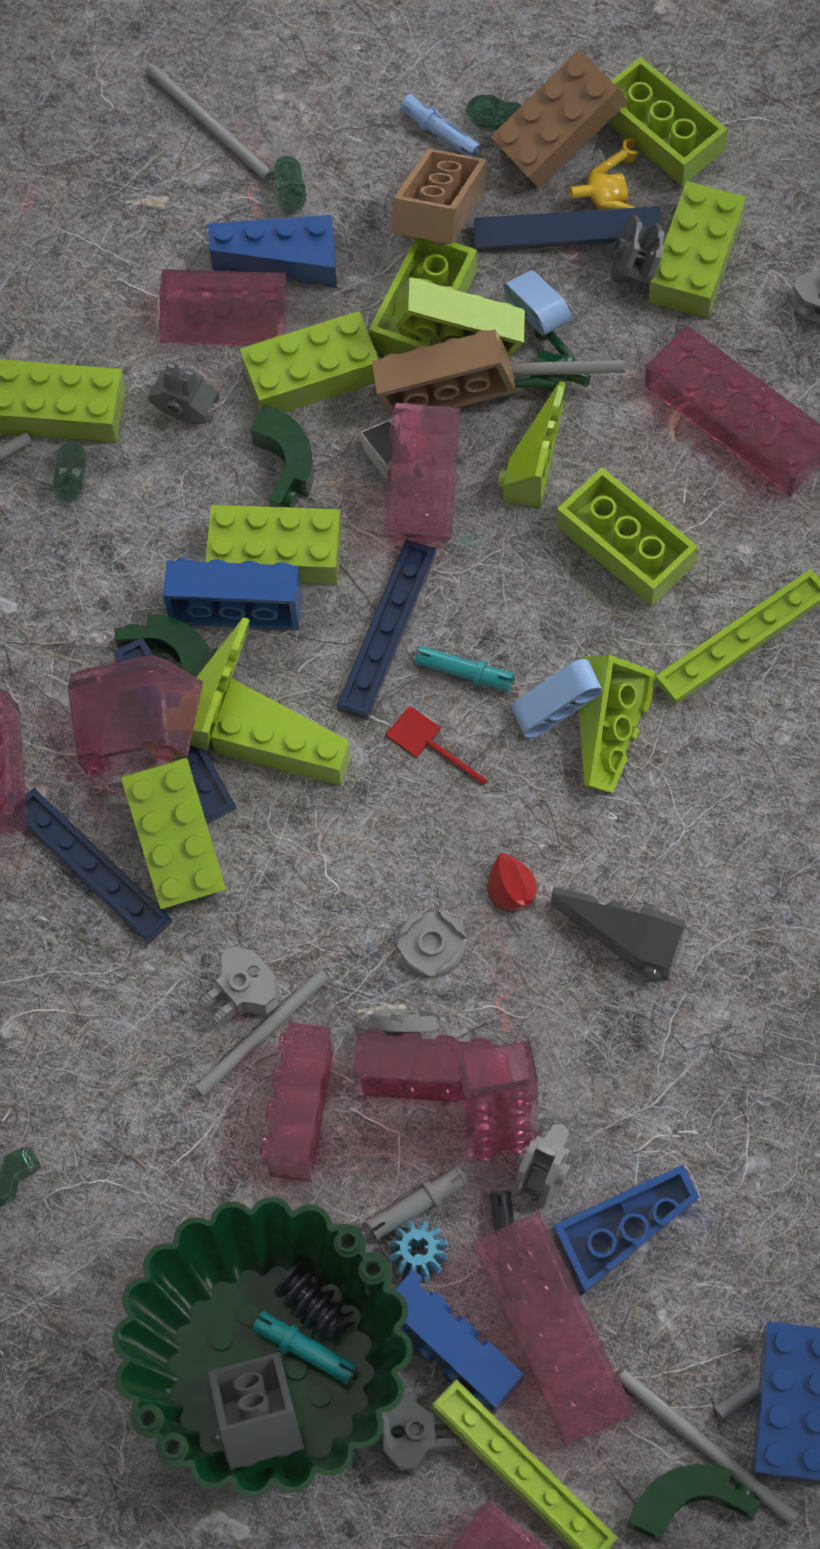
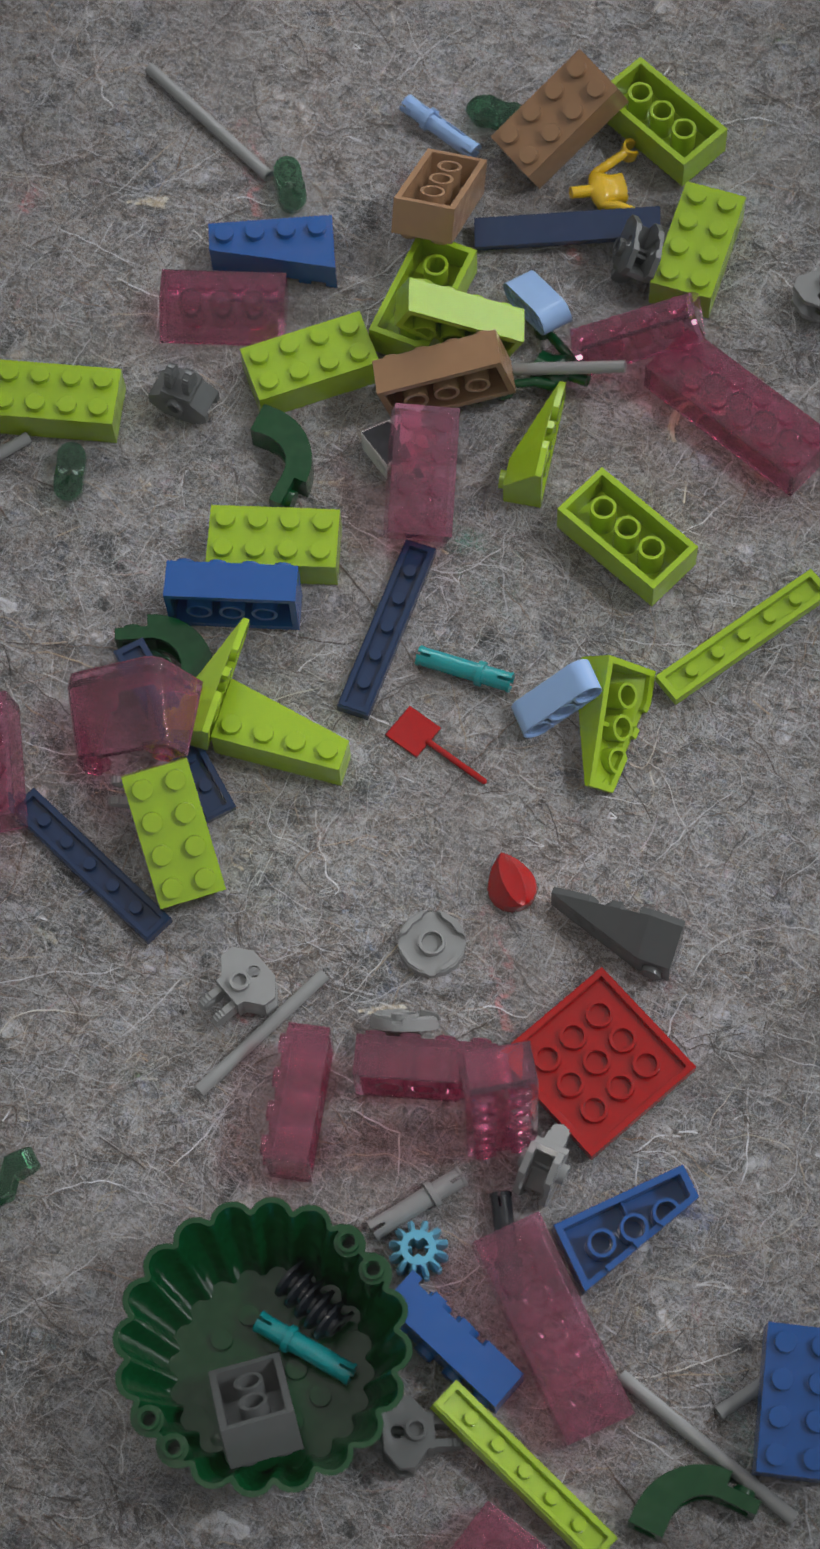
none -> red plate [498,967,696,1160]
none -> clear pink slope [570,292,706,375]

